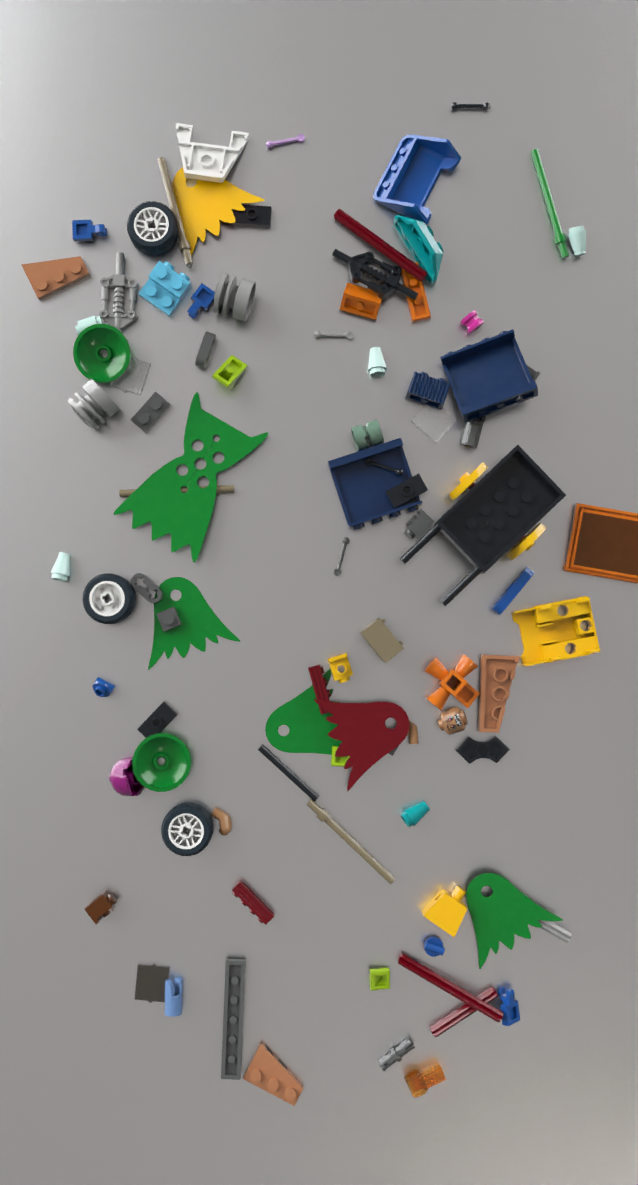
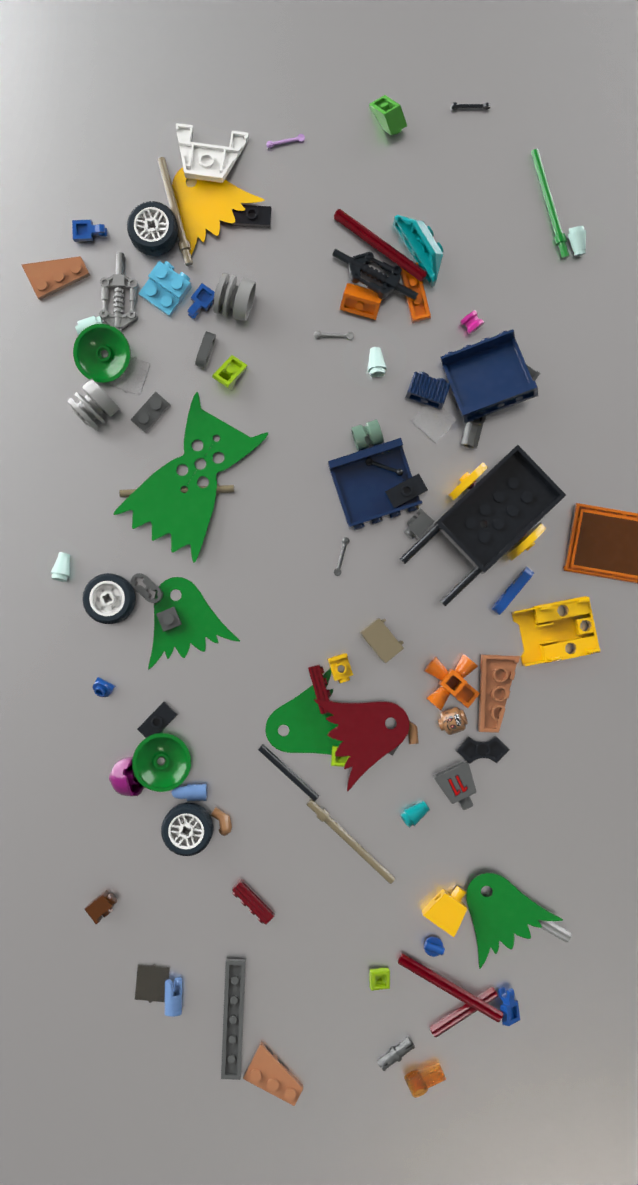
blue windscreen [373,134,461,225] -> none
none -> medium blue hinge [171,784,208,801]
none -> bright green slope [369,95,407,135]
none -> dark grey torso [433,760,476,810]

